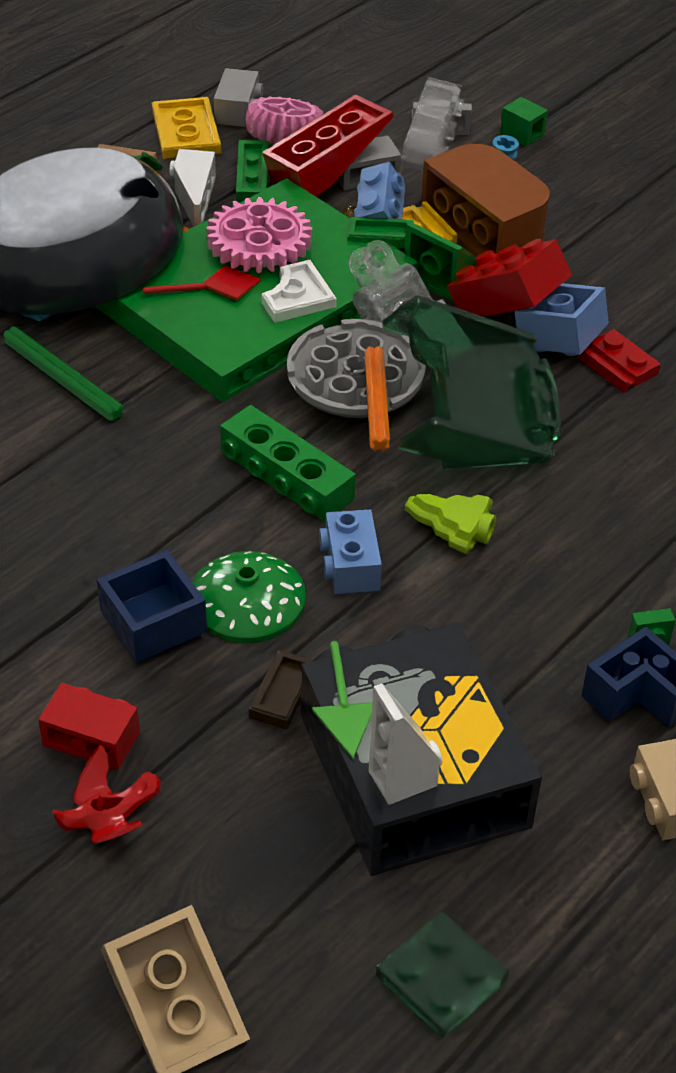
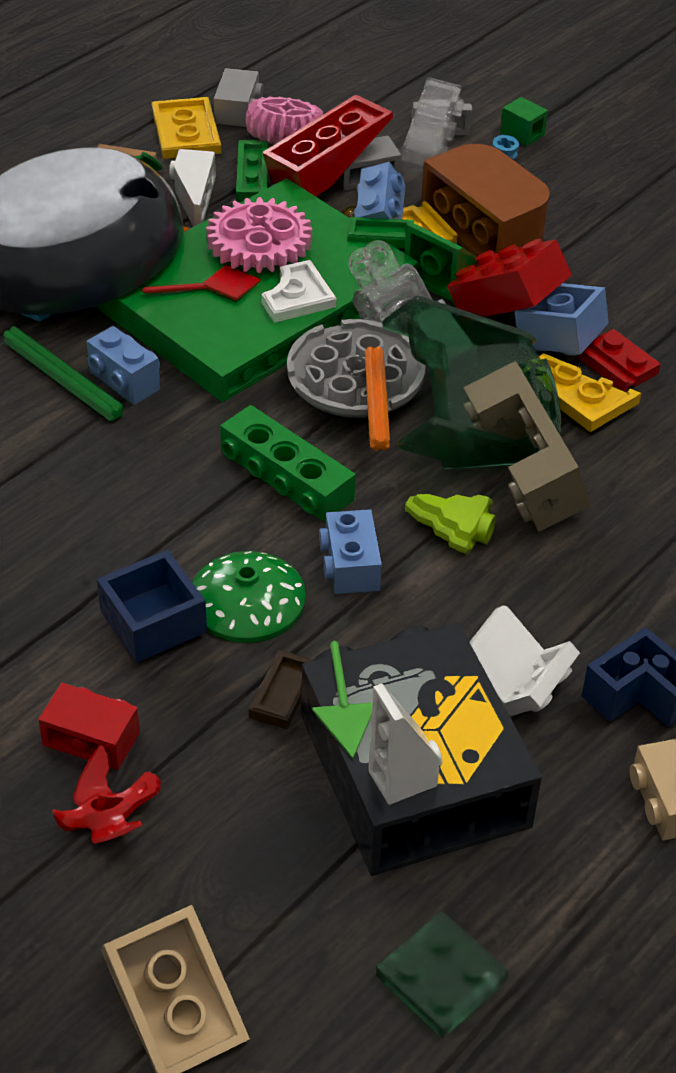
green plate [627,608,675,646] -> none
none -> medium blue brick [87,326,161,405]
none -> dark tan plate [463,361,592,533]
none -> white bracket [470,606,580,716]
none -> yellow wing [520,354,641,432]

